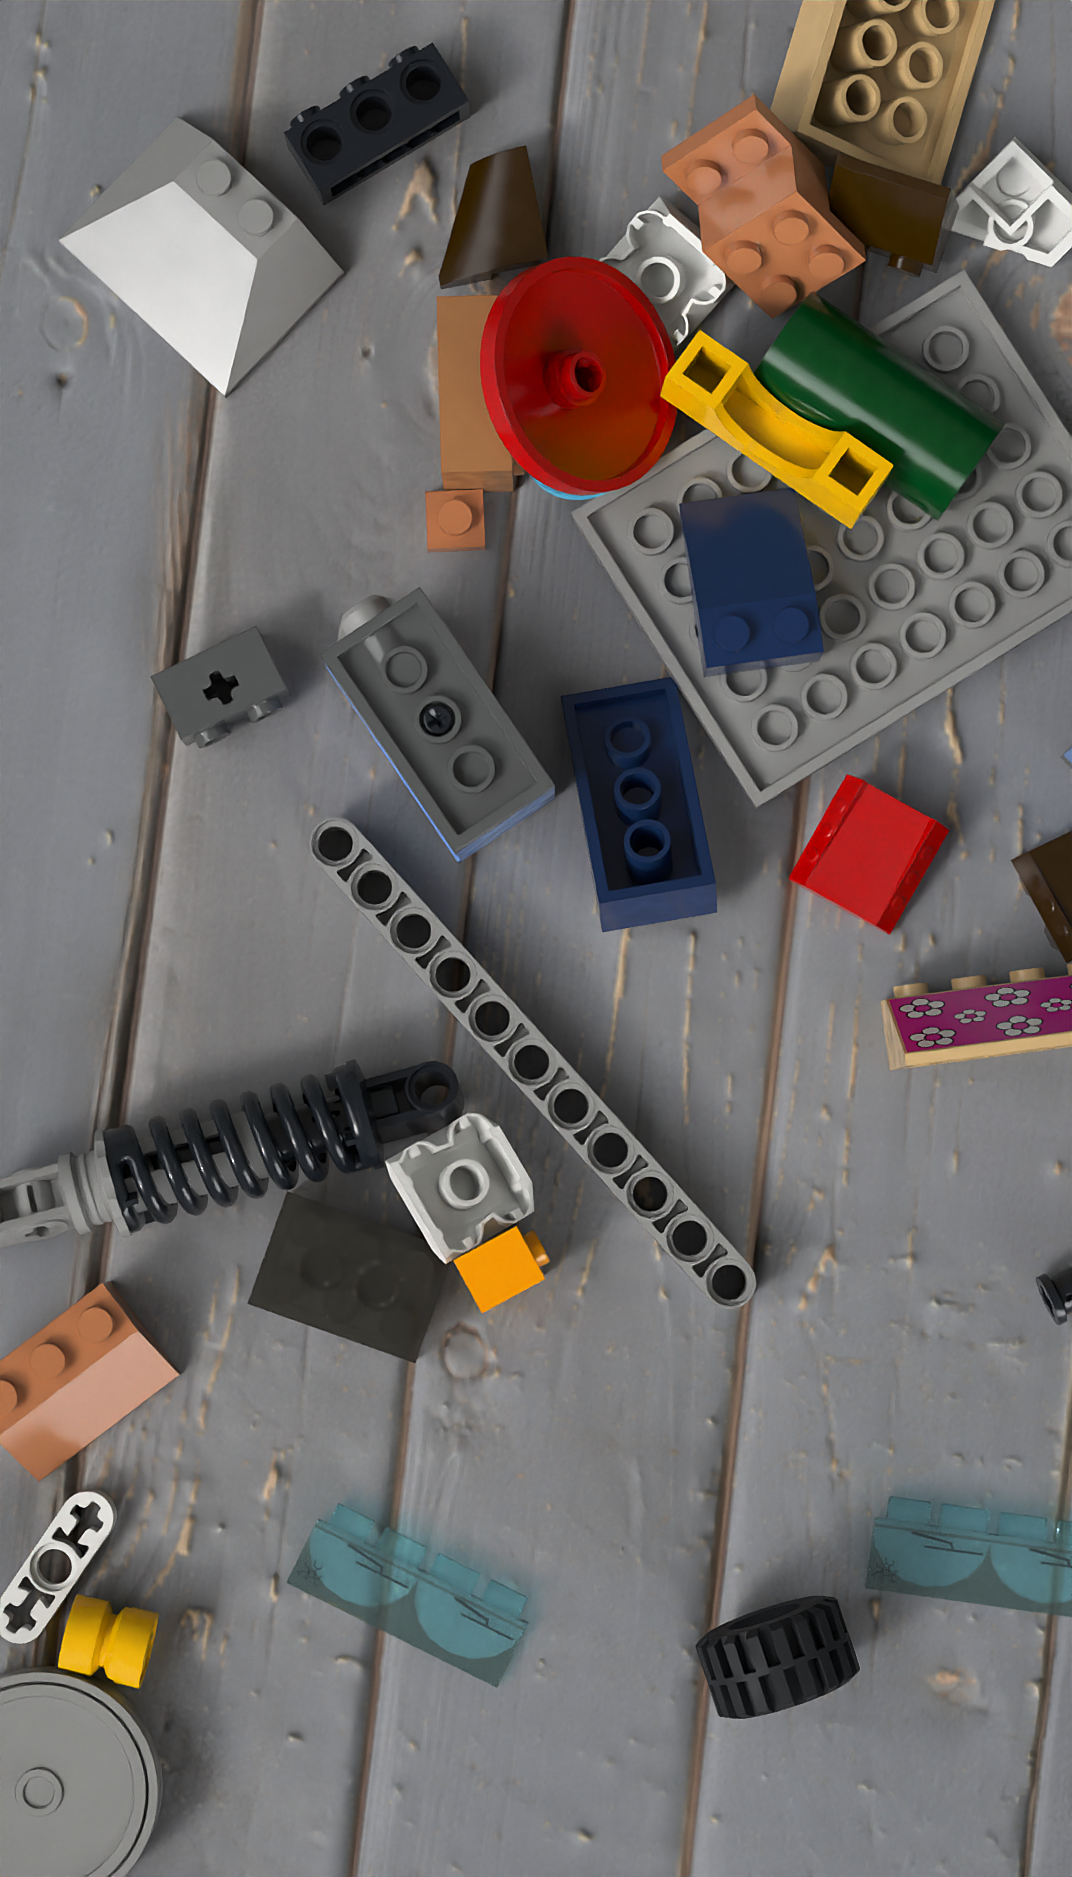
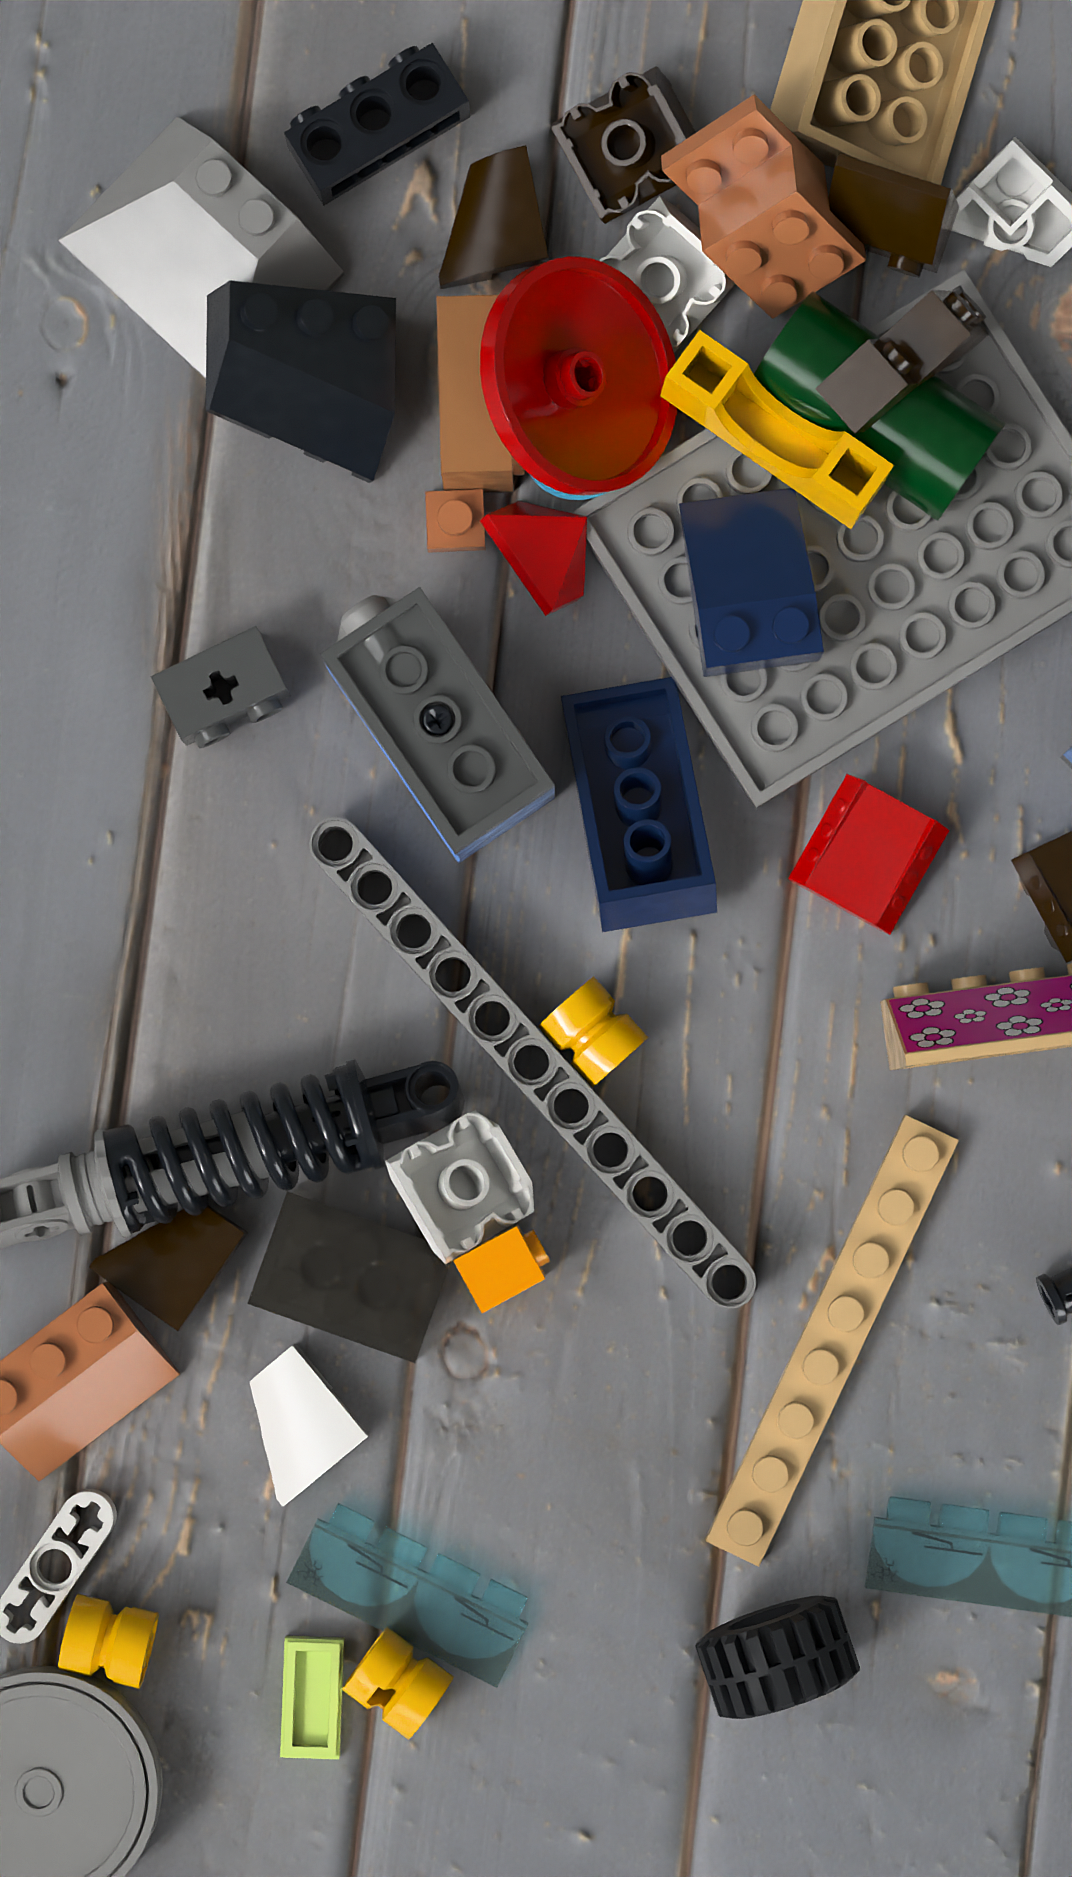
none -> dark brown slope [89,1204,248,1331]
none -> black wedge [206,280,396,483]
none -> white slope [249,1343,369,1506]
none -> yellowish green tile [280,1636,345,1759]
none -> yellow wheel [342,1626,454,1740]
none -> red slope [480,501,587,616]
none -> yellow wheel [538,976,649,1088]
none -> dark brown slope [550,66,696,224]
none -> tan plate [705,1115,959,1567]
none -> dark brown arch [815,290,989,434]

